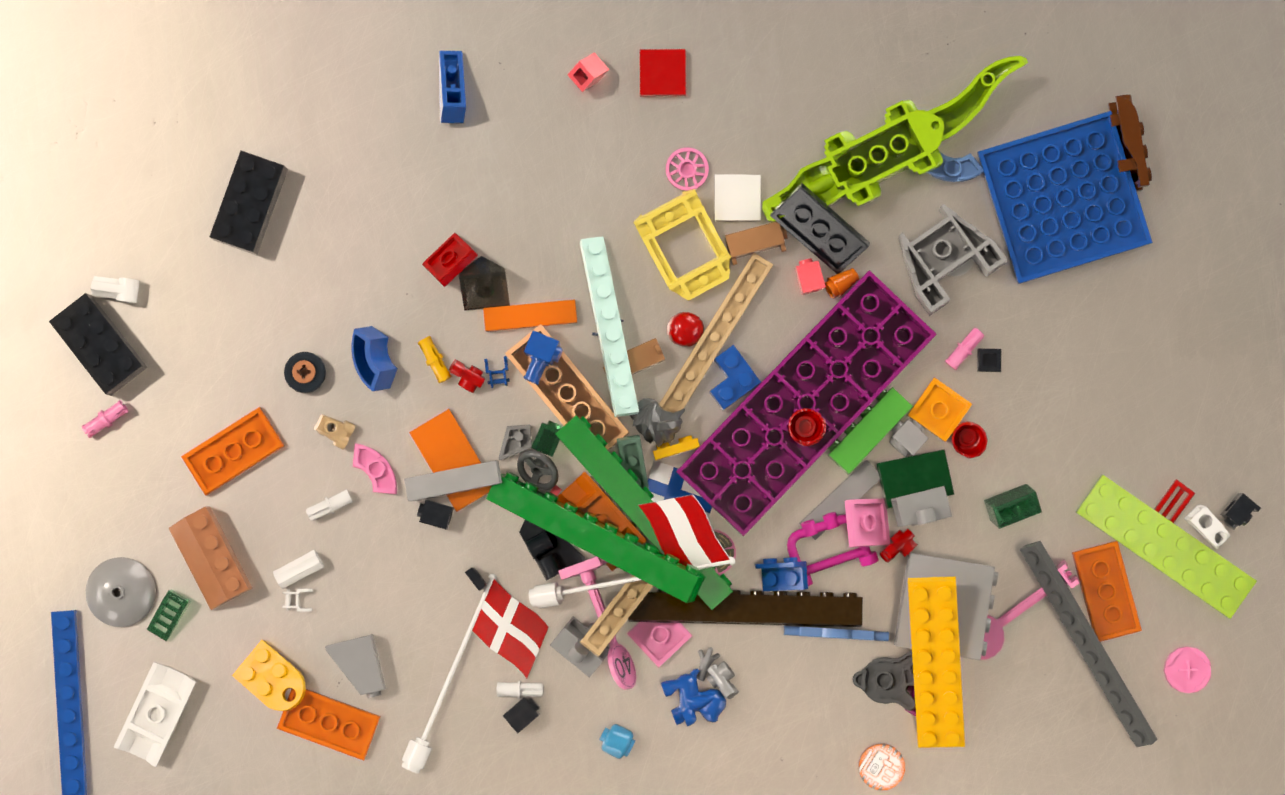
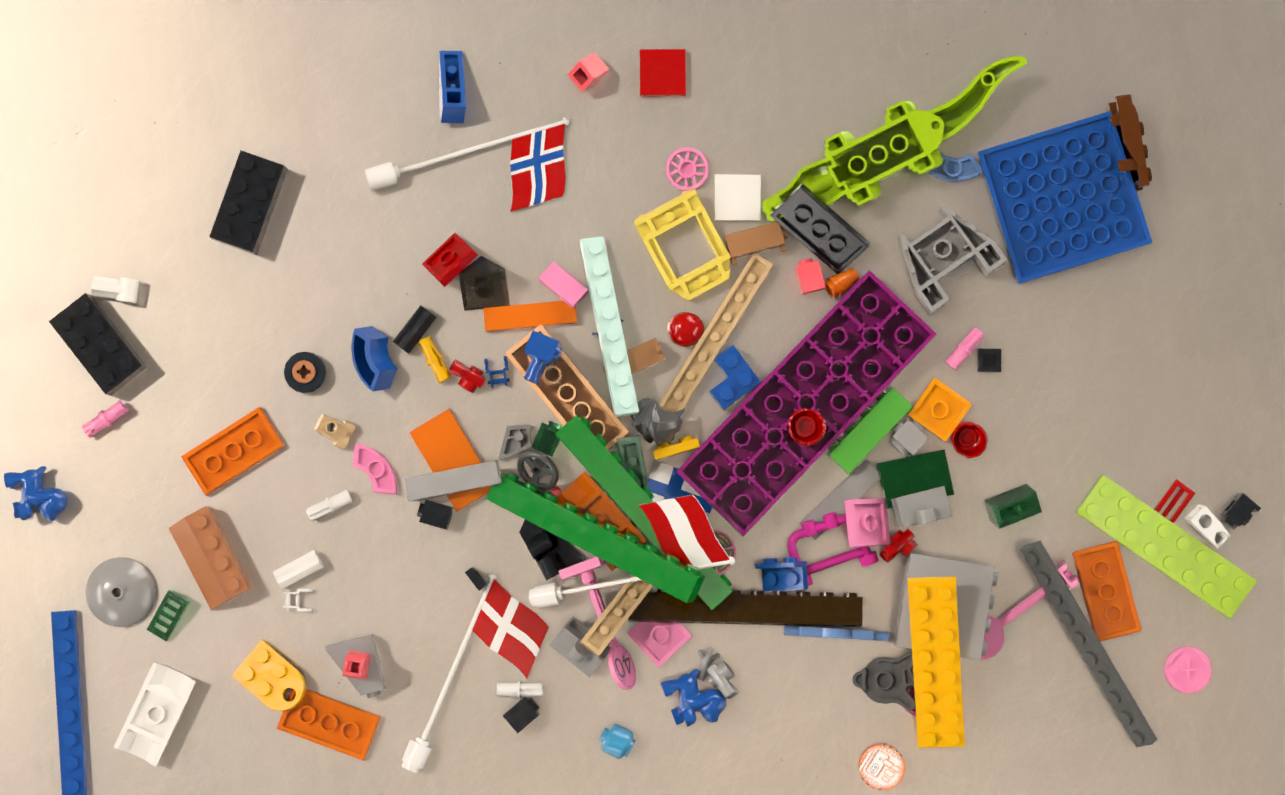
none -> blue animal [4,466,68,521]
none -> coral leg [342,650,371,680]
none -> flag [365,117,569,212]
none -> black axle [393,305,437,354]
none -> bright pink tile [538,262,588,309]

